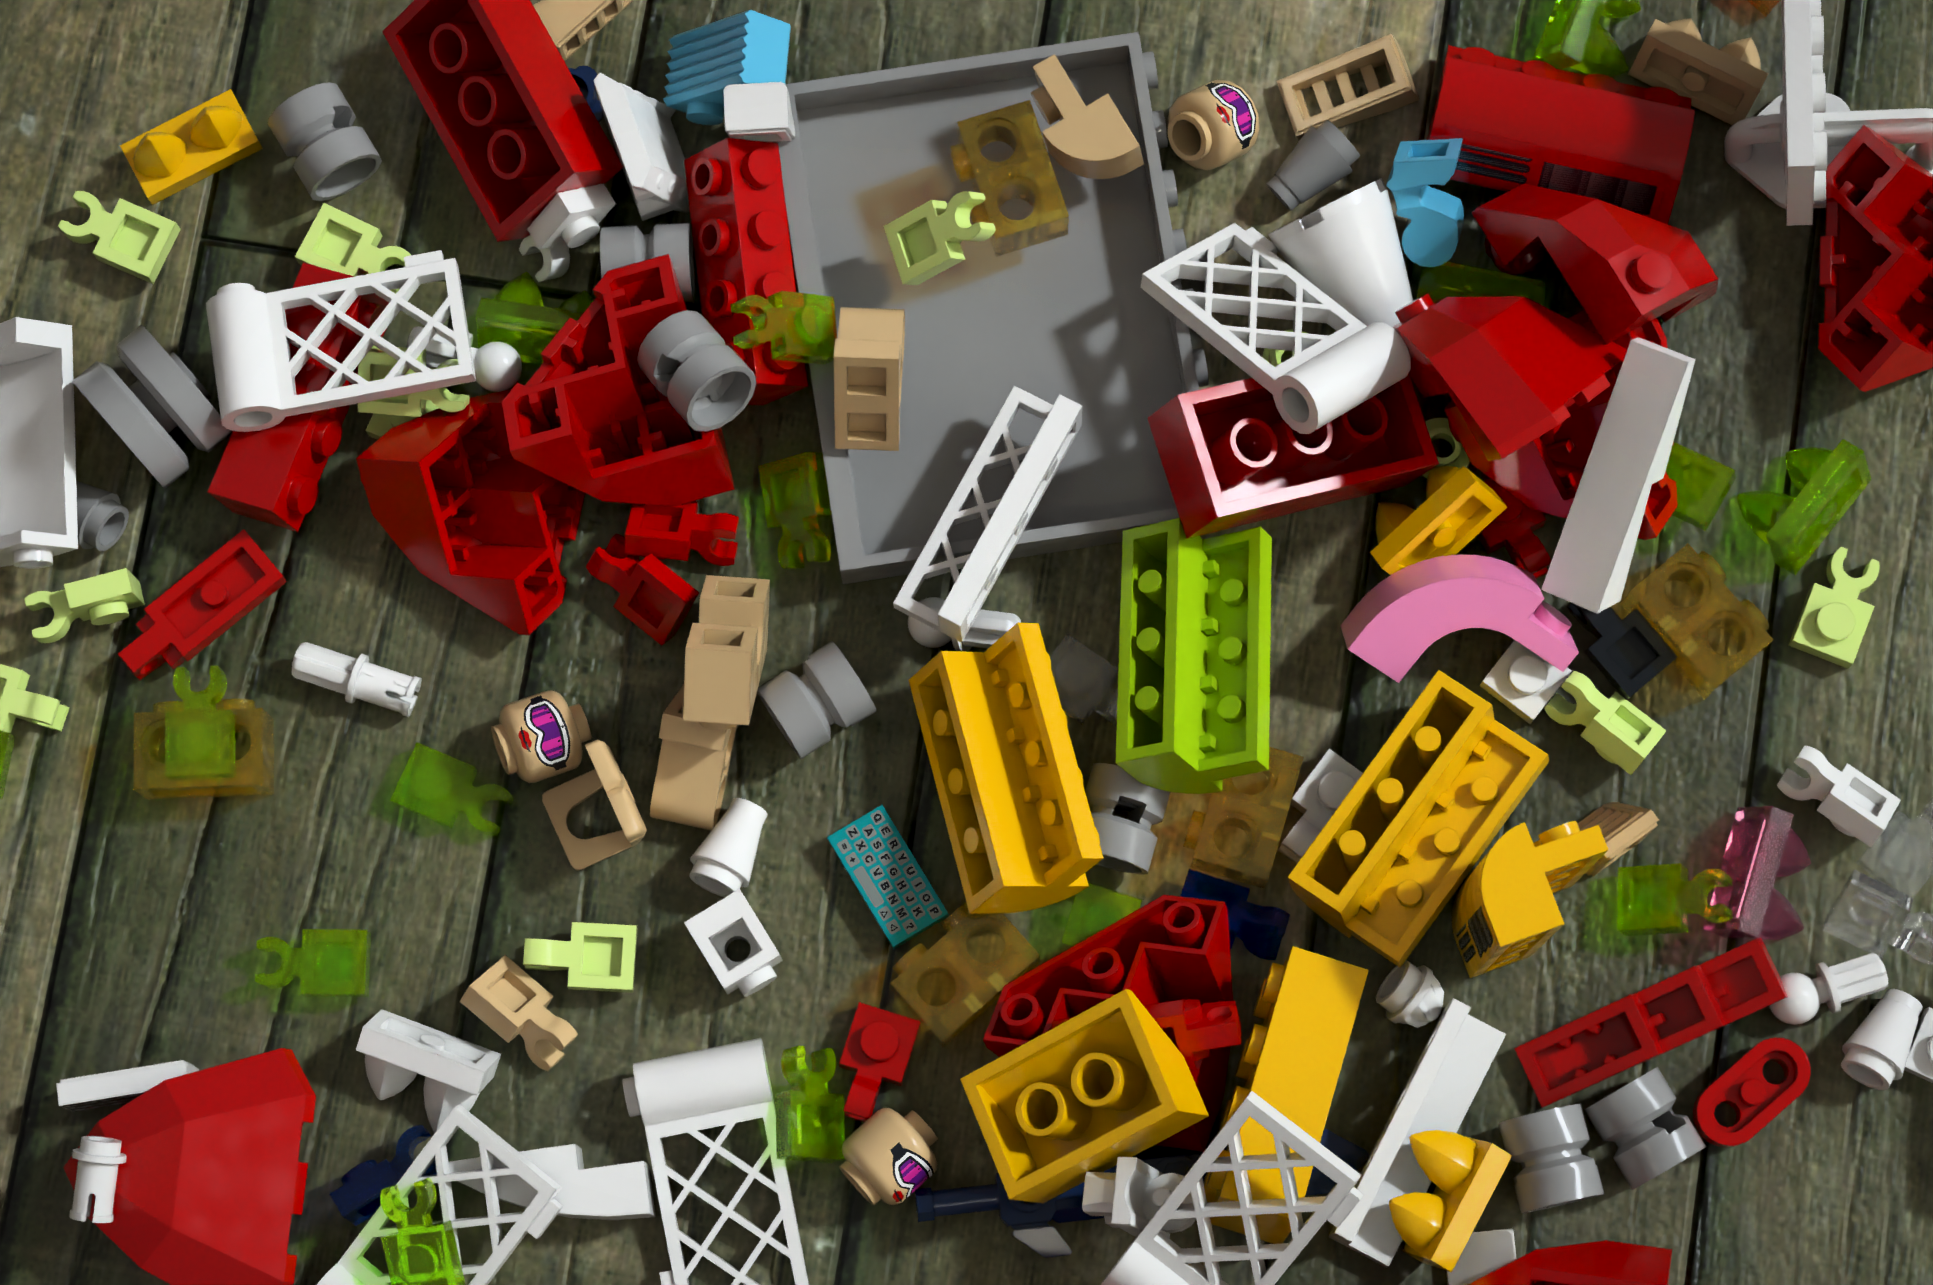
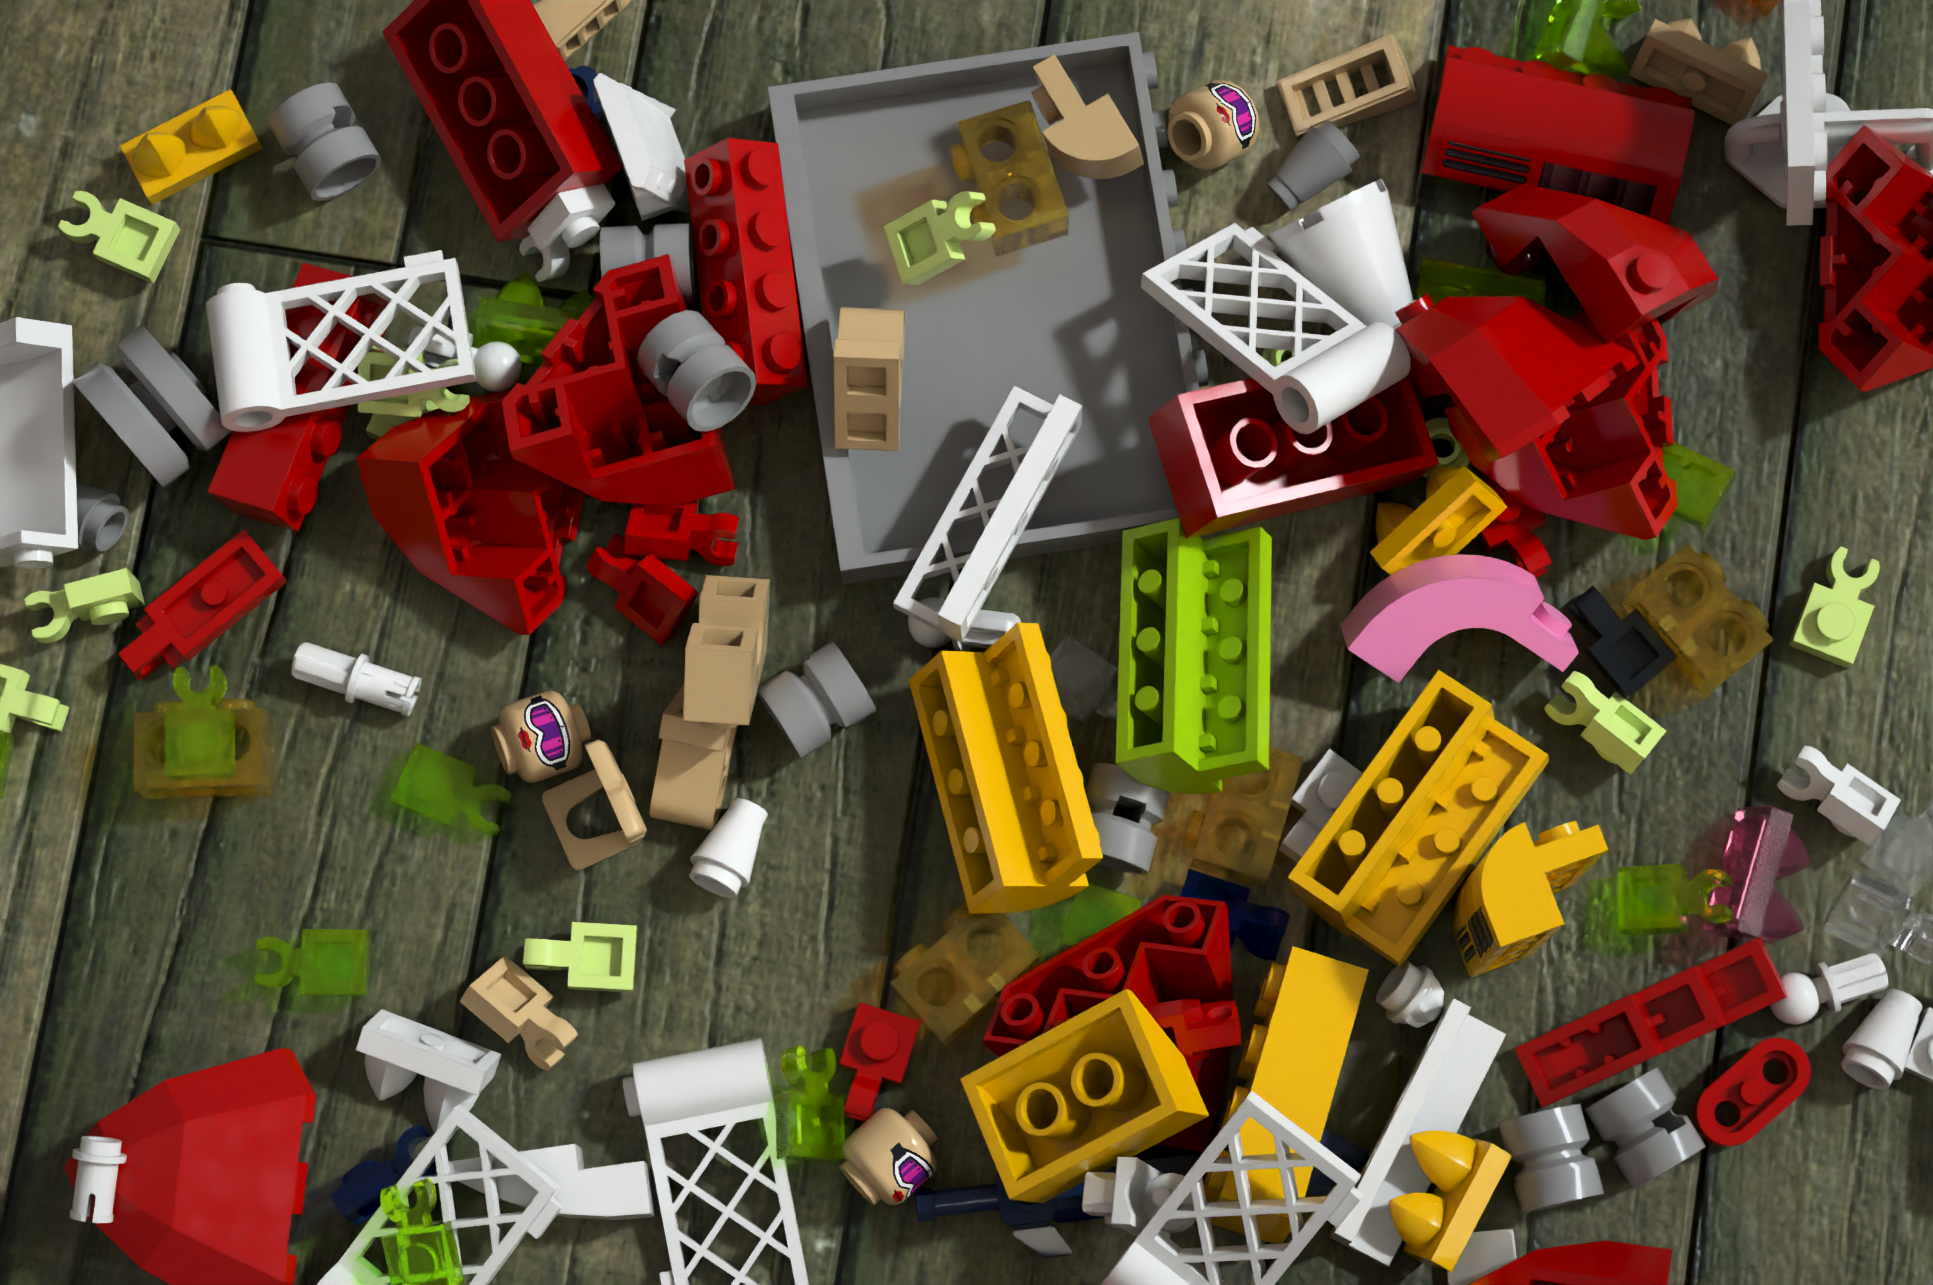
white tile [56,1060,199,1112] -> none
yellowish green plate [295,203,411,294] -> none
medium azure brick [663,10,791,125] -> none
white brick [684,889,783,997] -> none
white slope [723,82,795,142] -> none
clear neon green plate [731,291,837,365] -> none
clear neon green plate [758,452,832,569] -> none
tile [827,805,949,949] -> none
medium azure leg [1386,138,1464,268] -> none
white plate [1480,640,1572,724] -> none
white slope [1541,337,1696,614] -> none
tan slope [1577,802,1659,877] -> none
clear neon green tile [1737,439,1872,576] -> none

